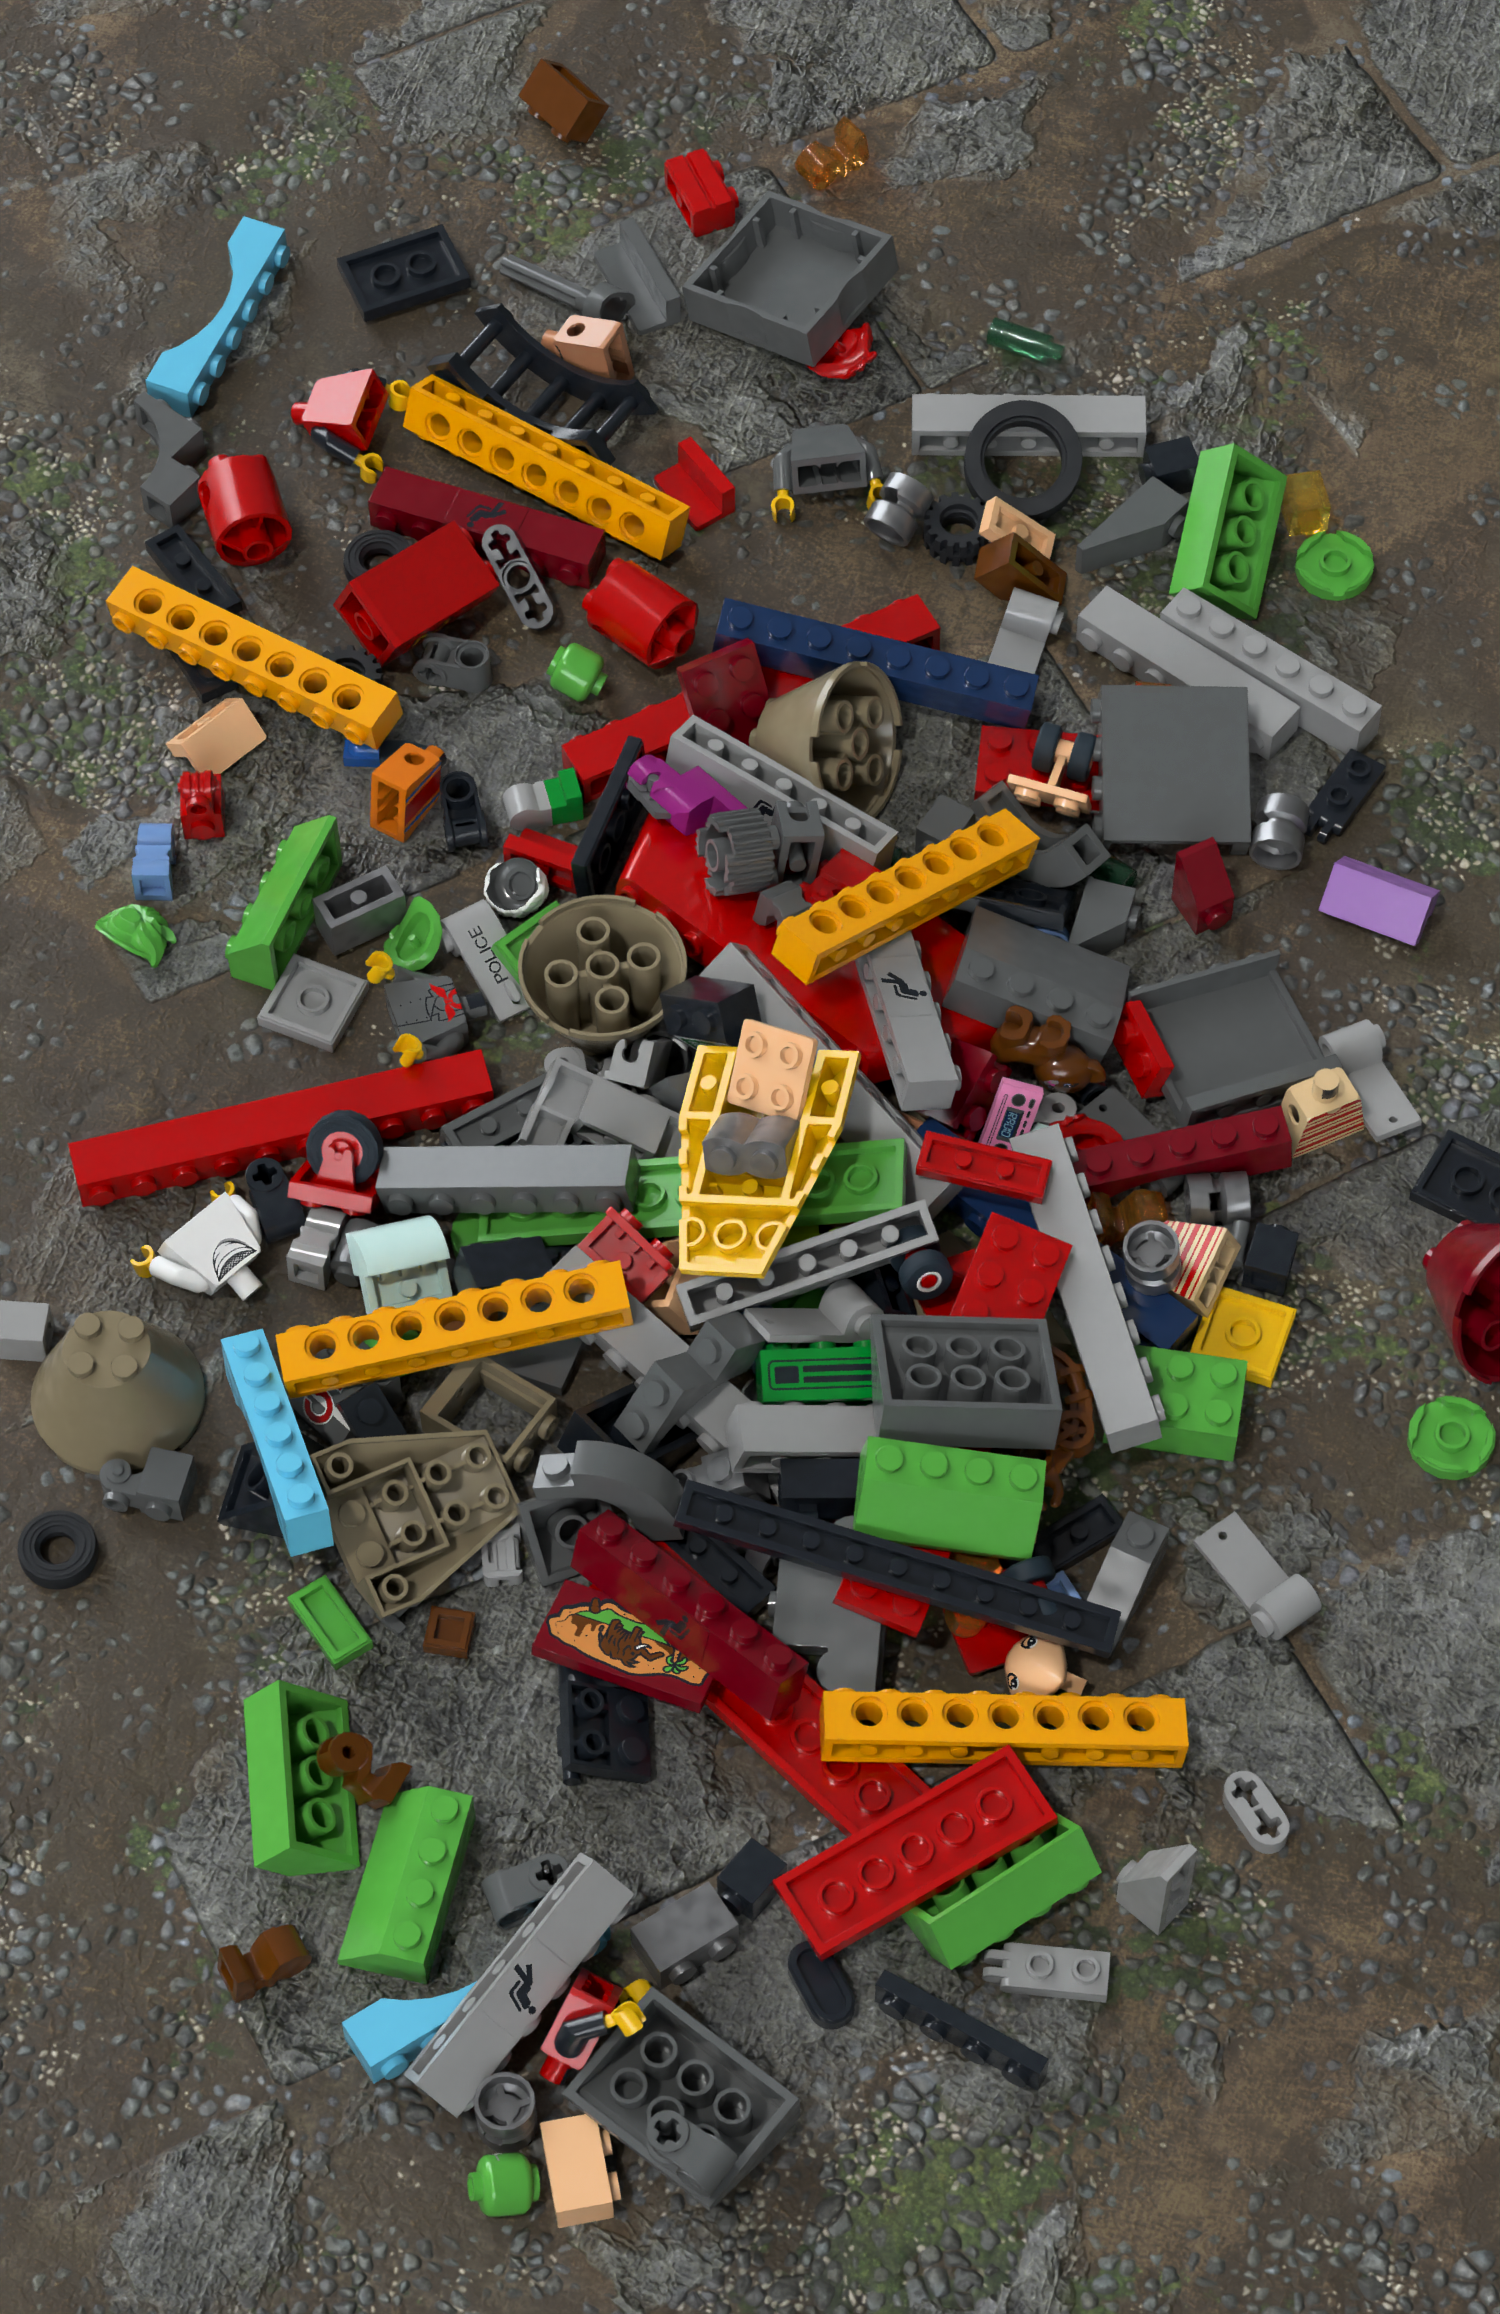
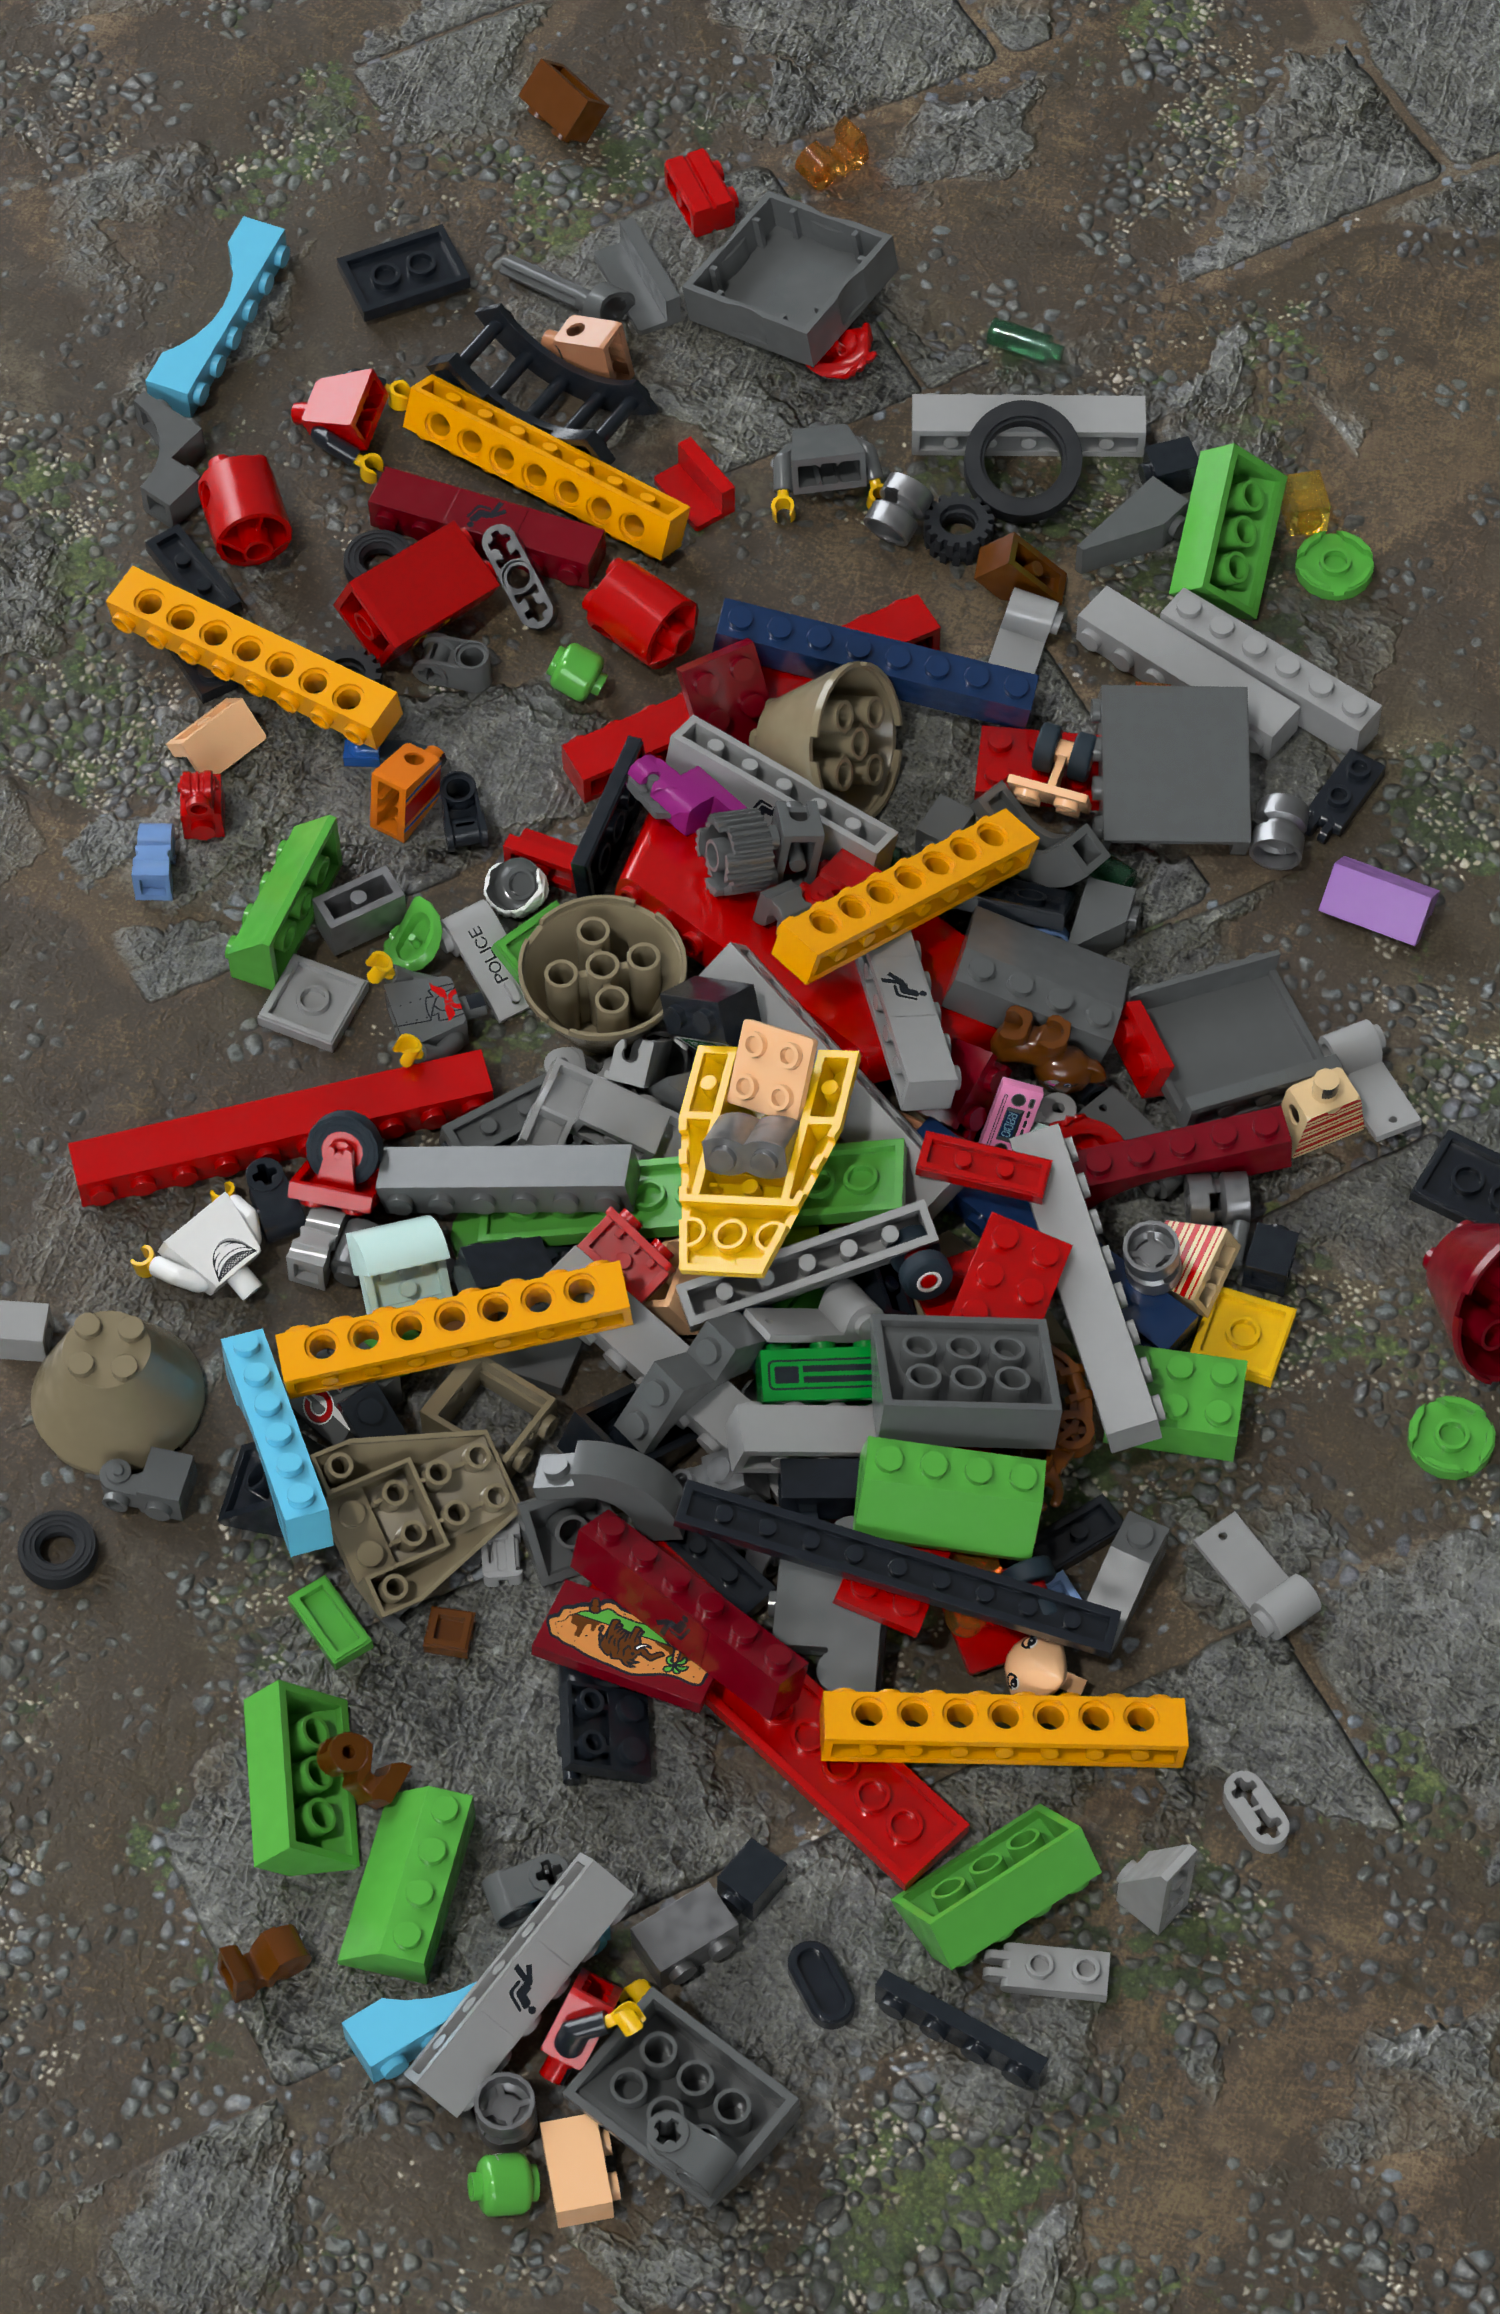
bright green hat [95,904,177,968] -> none
leg [502,767,584,831] -> none
red plate [773,1744,1058,1961] -> none
light nougat plate [979,496,1056,559] -> none
clear orange leg [1087,1189,1170,1247] -> none
dark red slope [1171,837,1235,935] -> none

